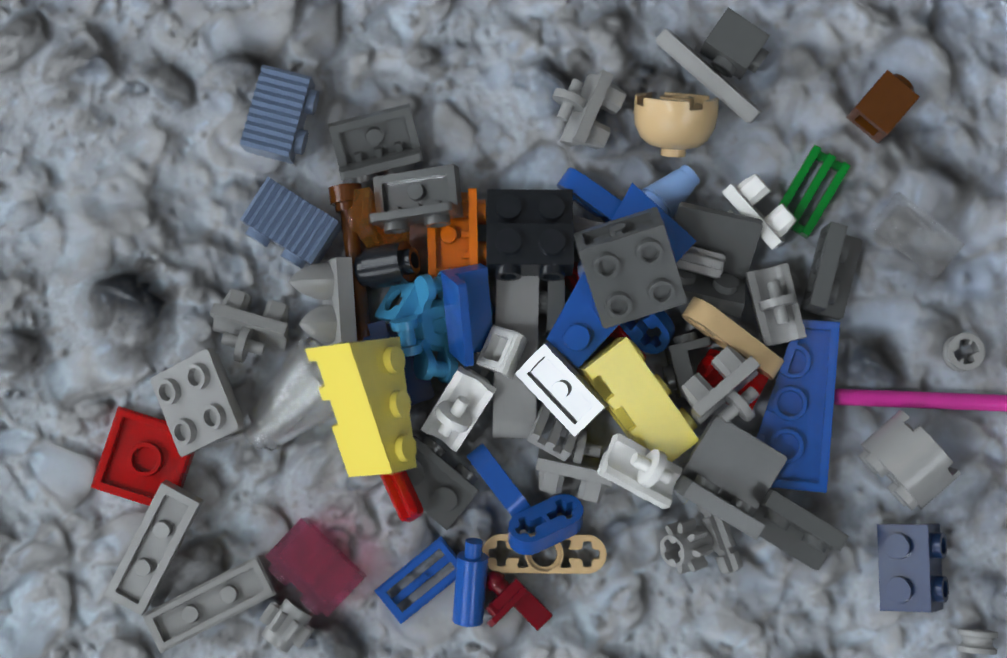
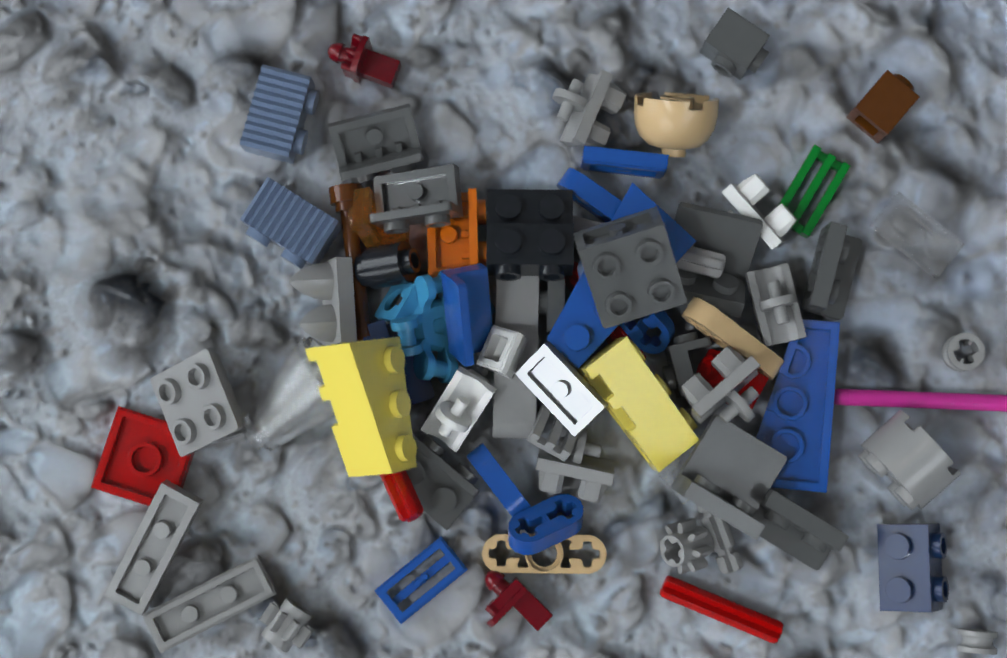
light grey hips [210,288,289,363] -> none
clear pink brick [265,517,367,617] -> none
blue cylinder [452,538,489,627] -> none
white hips [597,433,683,509] -> none
light blue cone [642,165,700,218] -> none
light grey tile [655,28,763,123] -> none
none -> dark red piece [327,34,401,89]
none -> blue tile [581,145,669,179]
none -> red axle [660,576,784,644]

